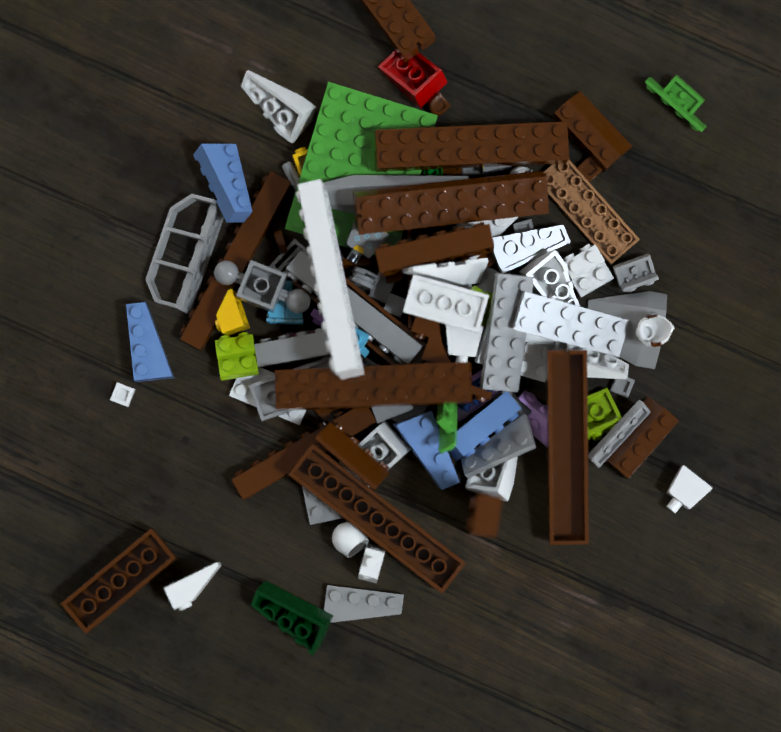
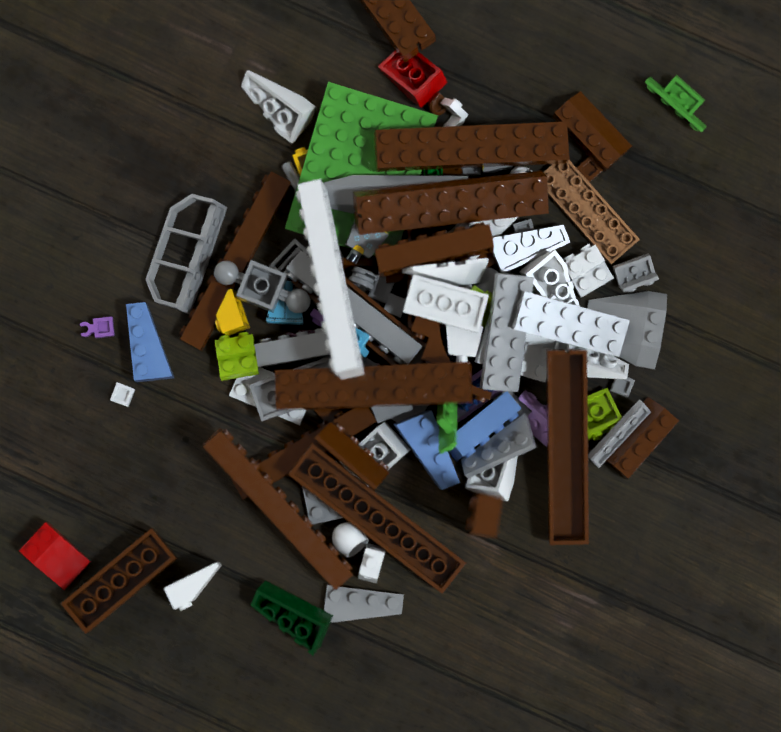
medium blue wedge [193,144,253,223] -> none
reddish brown tile [274,230,288,254] -> none
white hair [635,314,674,347] -> none
white torso [666,465,712,514] -> none
none -> red slope [19,522,91,590]
none -> medium lavender plate [80,317,115,338]
none -> reddish brown piece [203,428,353,591]
none -> white bracket [441,97,468,127]

